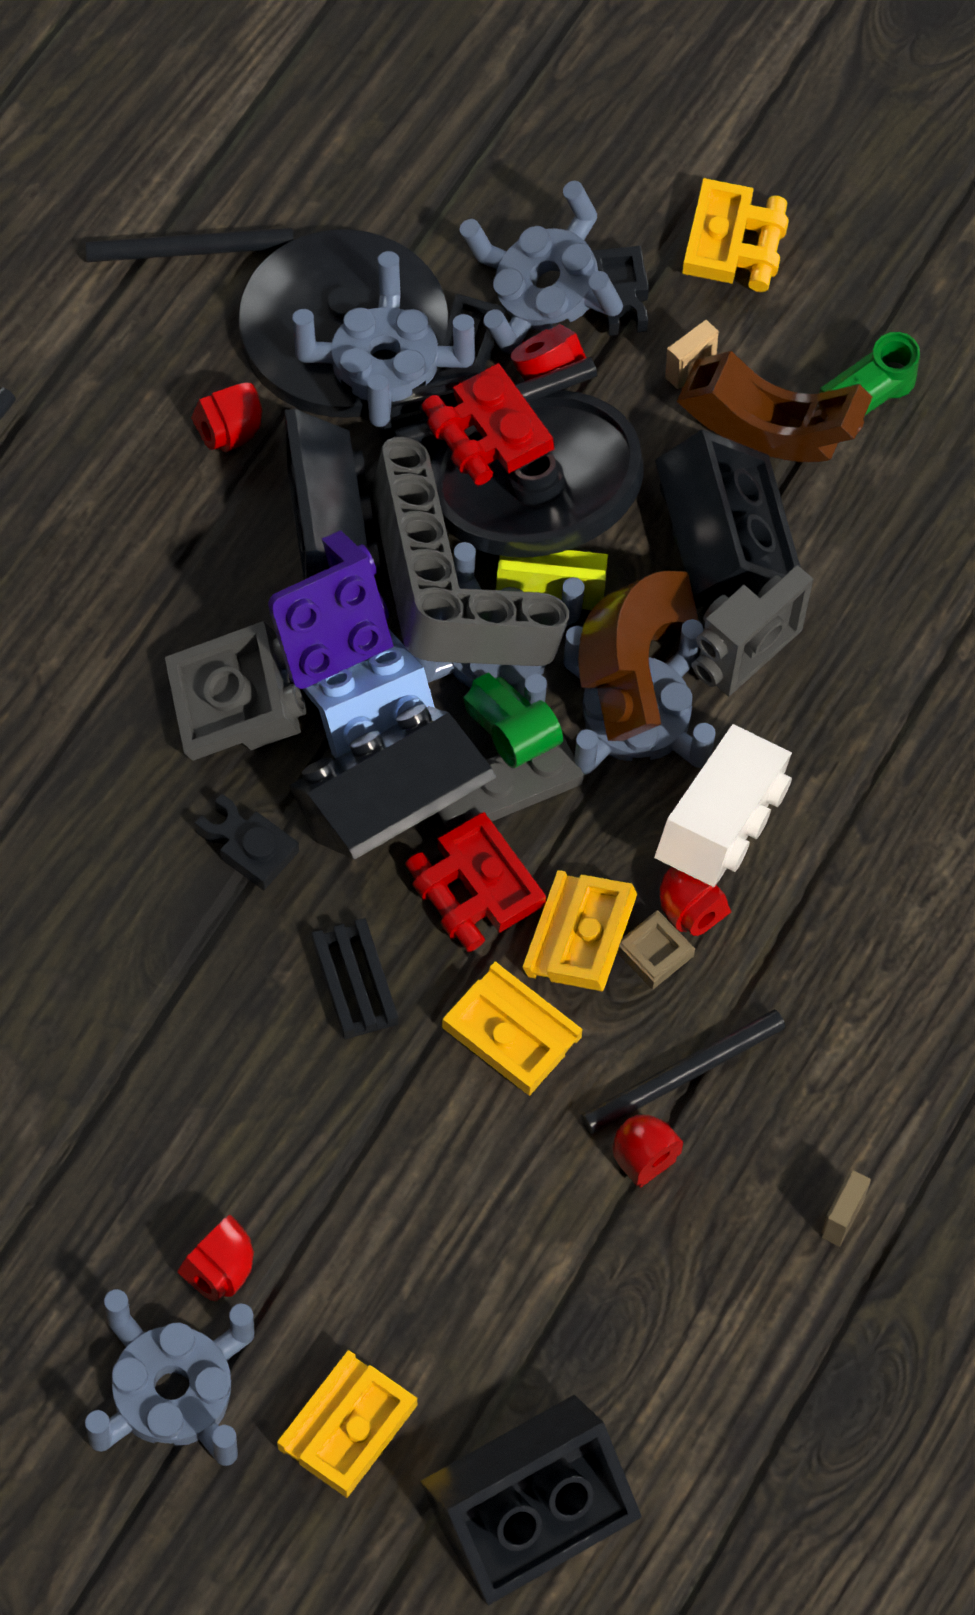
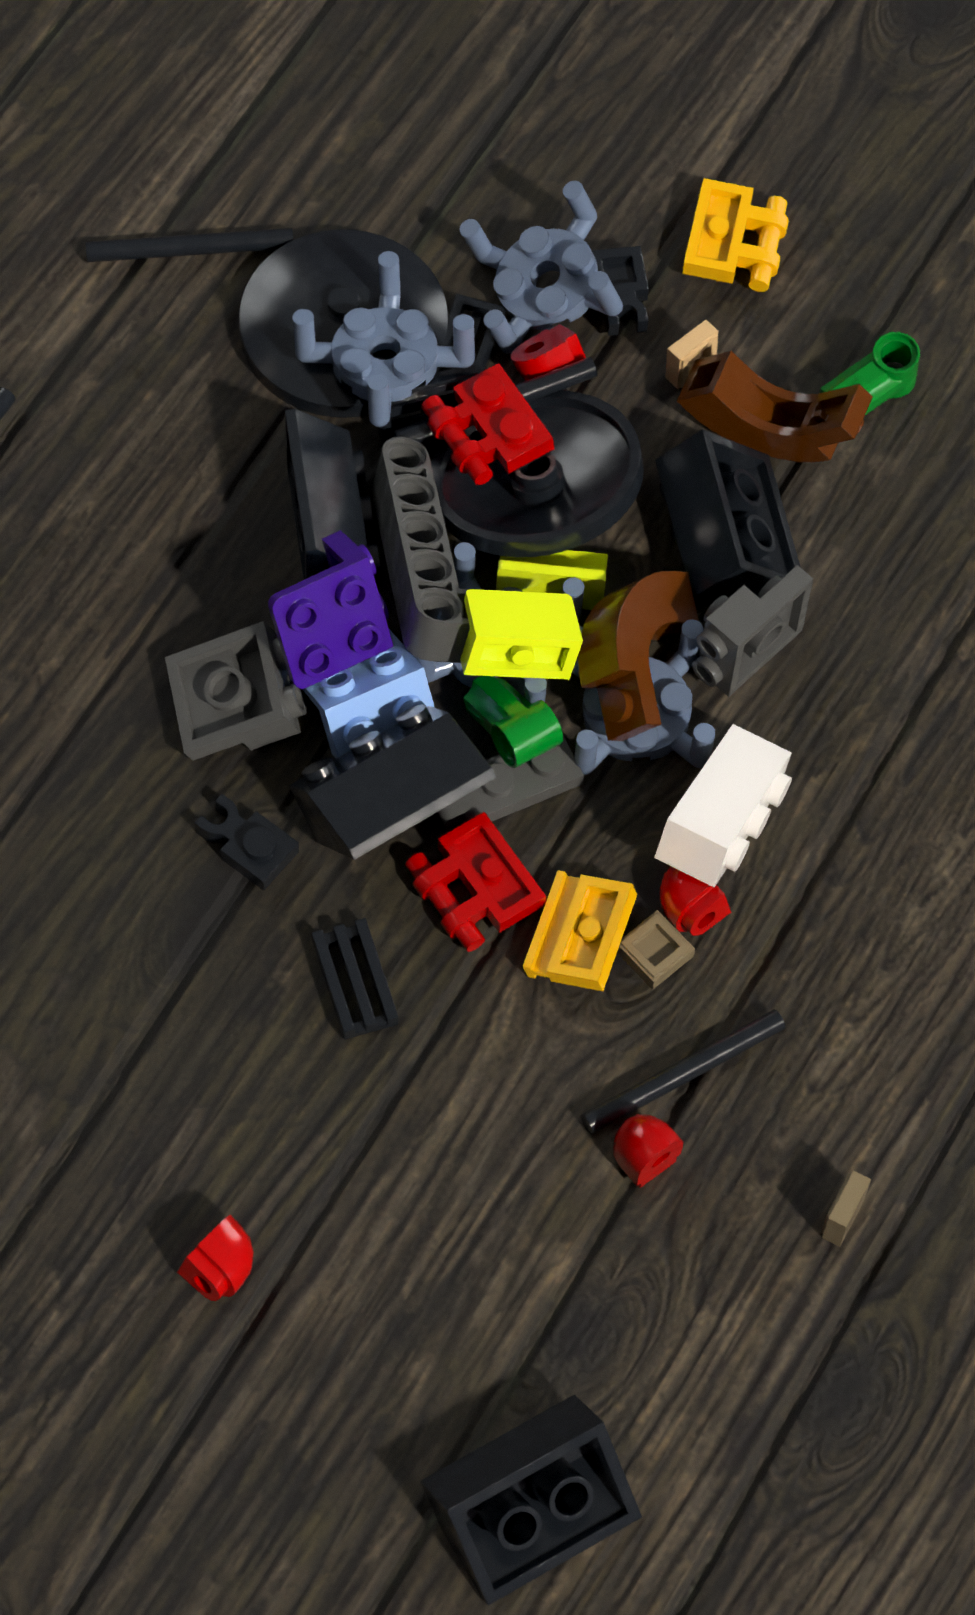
sand blue plate [85,1289,254,1466] -> none
red piece [191,383,262,452] -> none
yellow plate [277,1350,418,1498] -> none
yellow plate [442,962,583,1096] -> none
none -> neon yellow panel [460,589,583,680]

